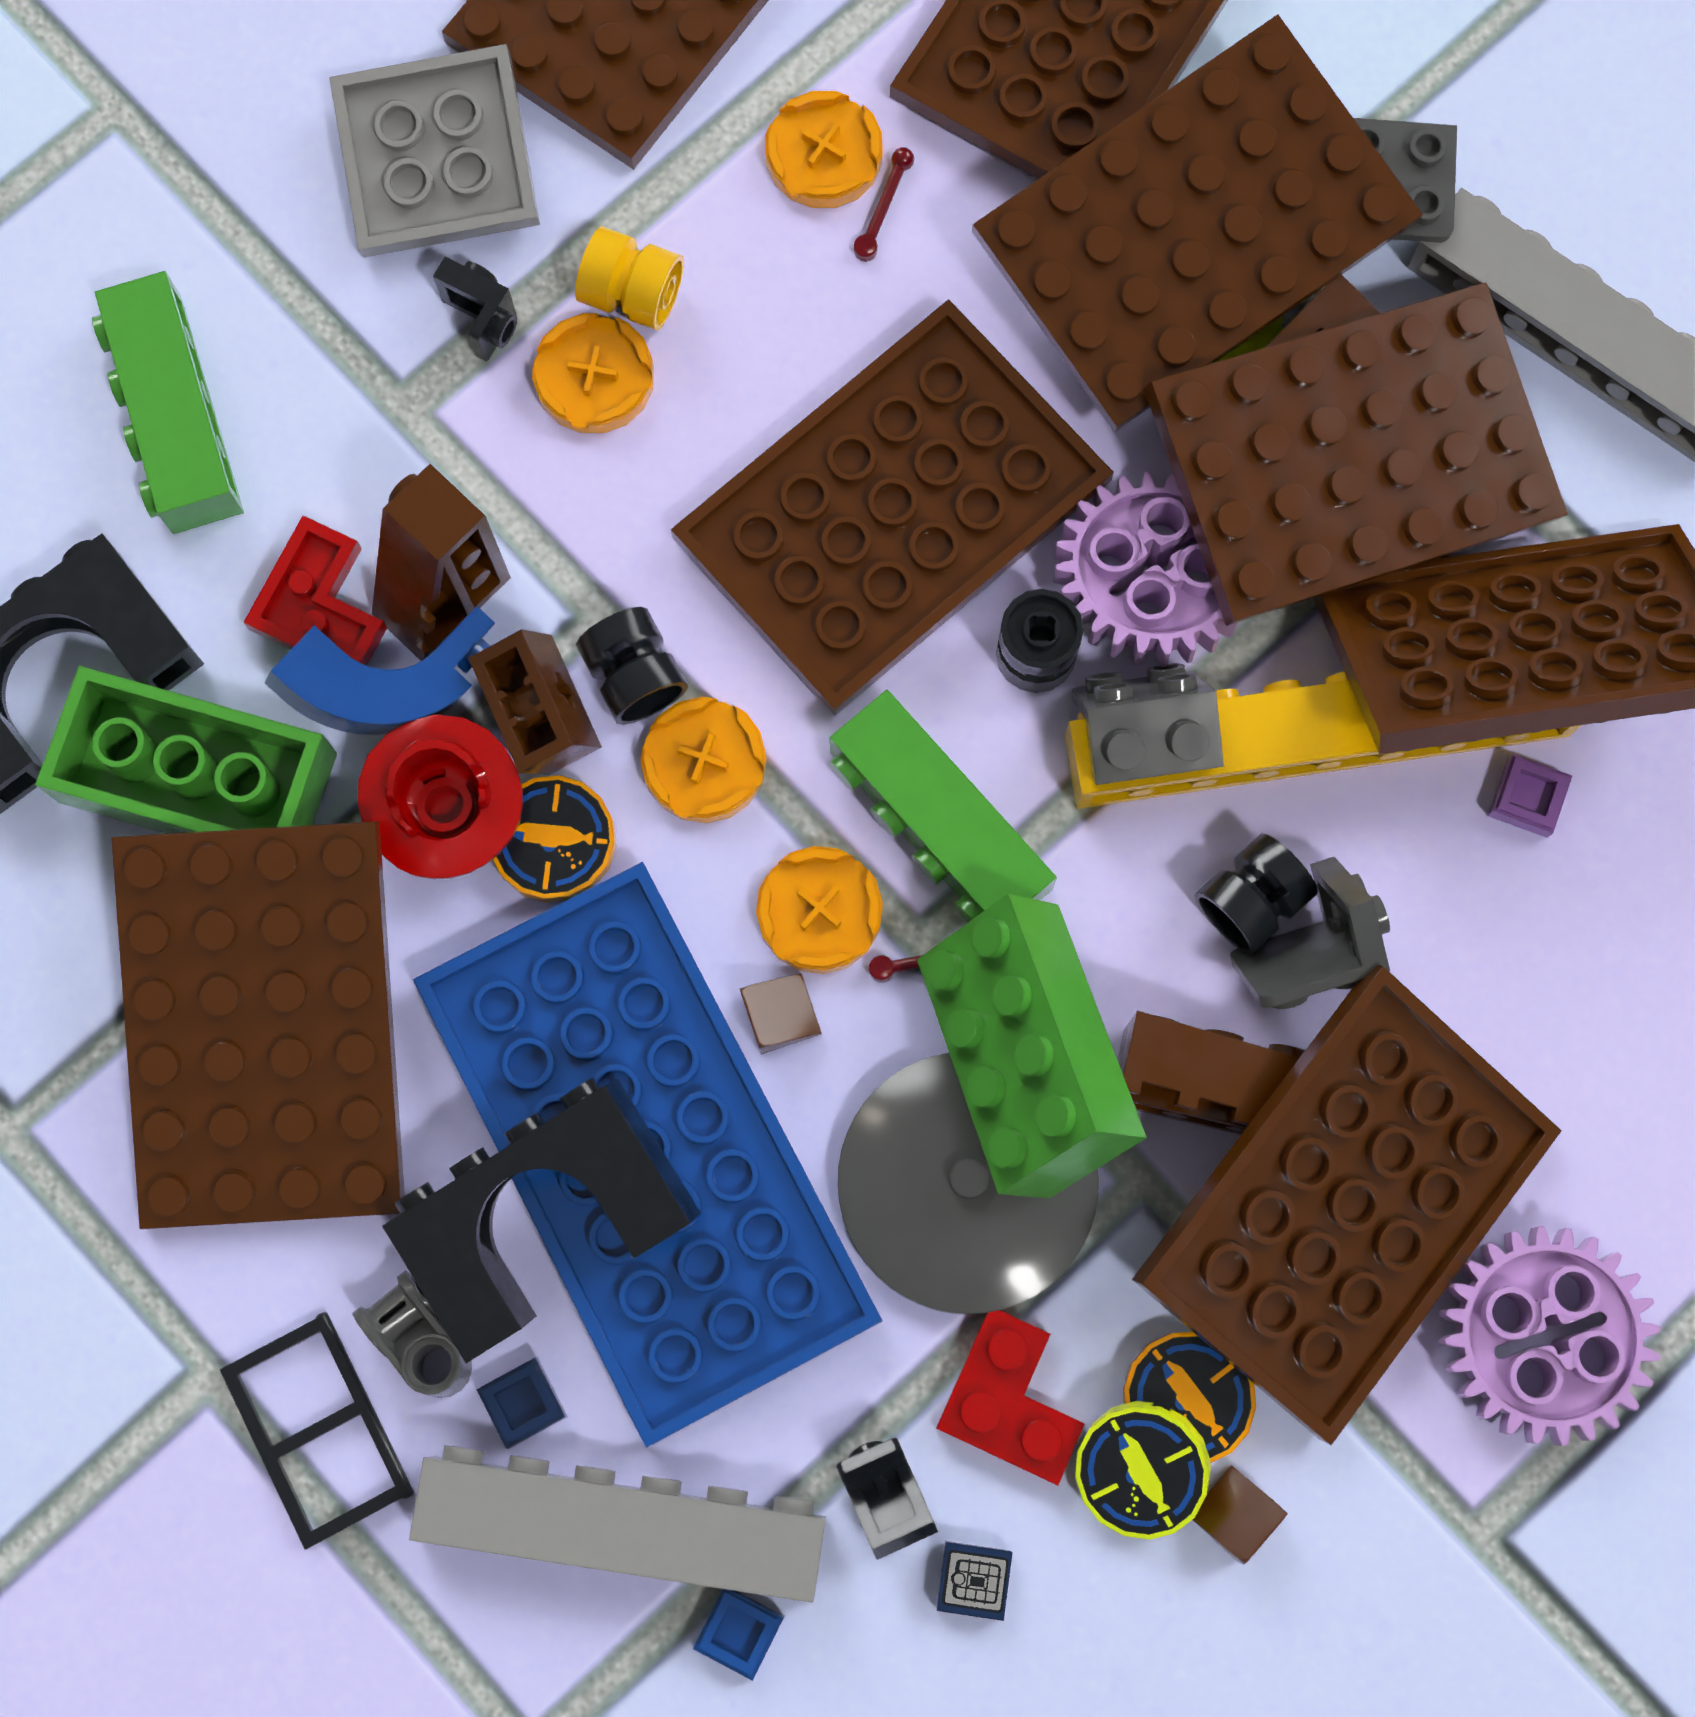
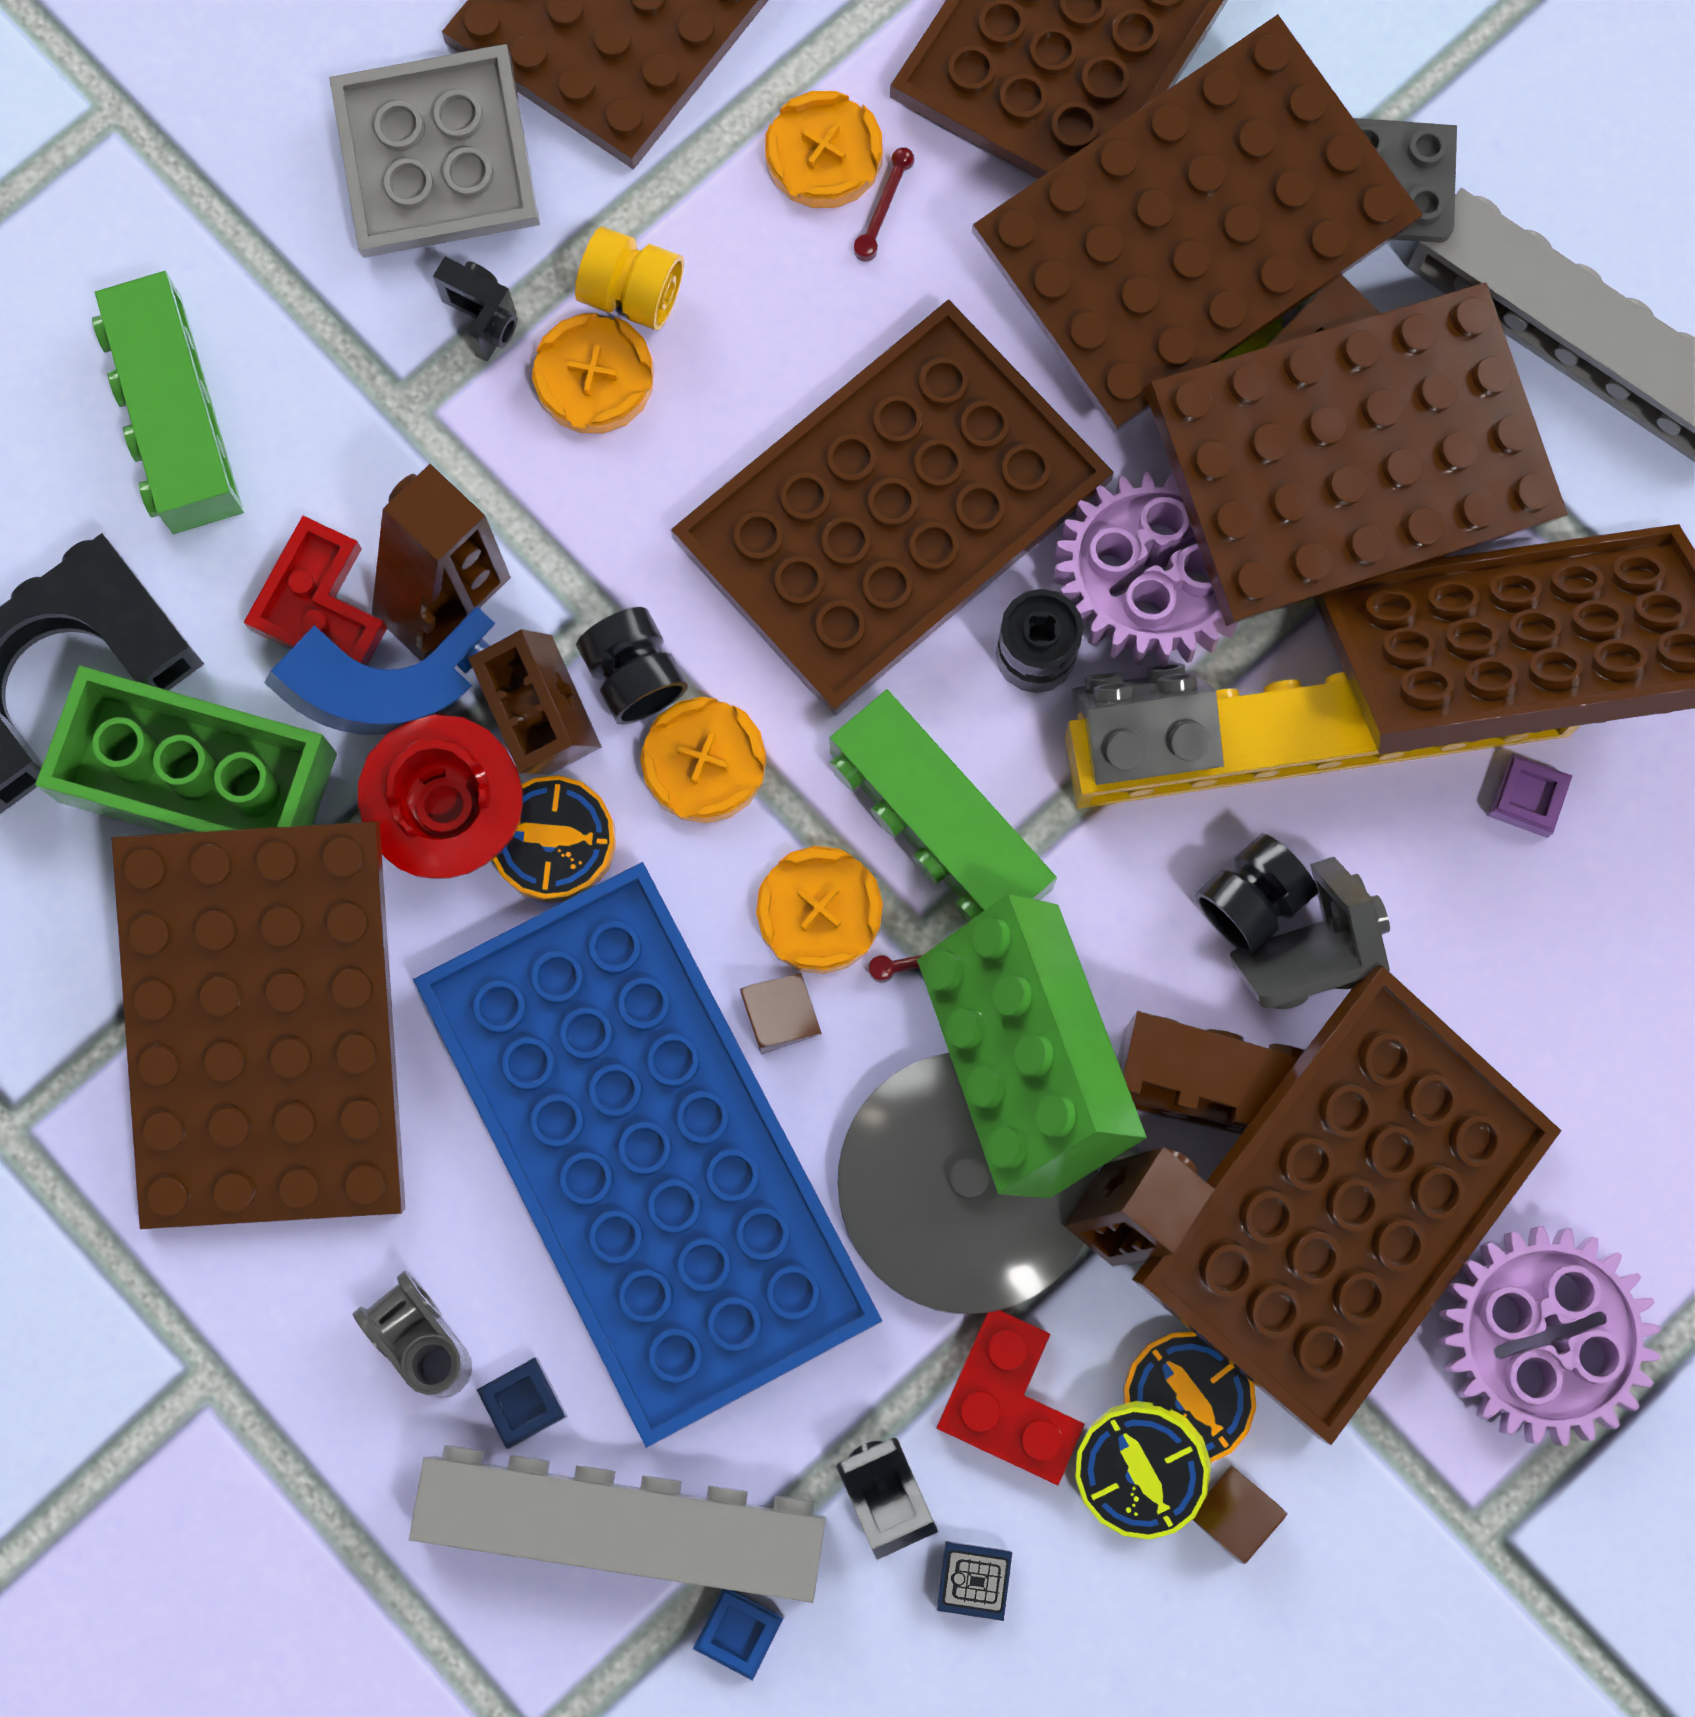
black window [220,1312,414,1550] -> none
black arch [382,1078,701,1363] -> none
none -> reddish brown brick [1064,1147,1214,1267]

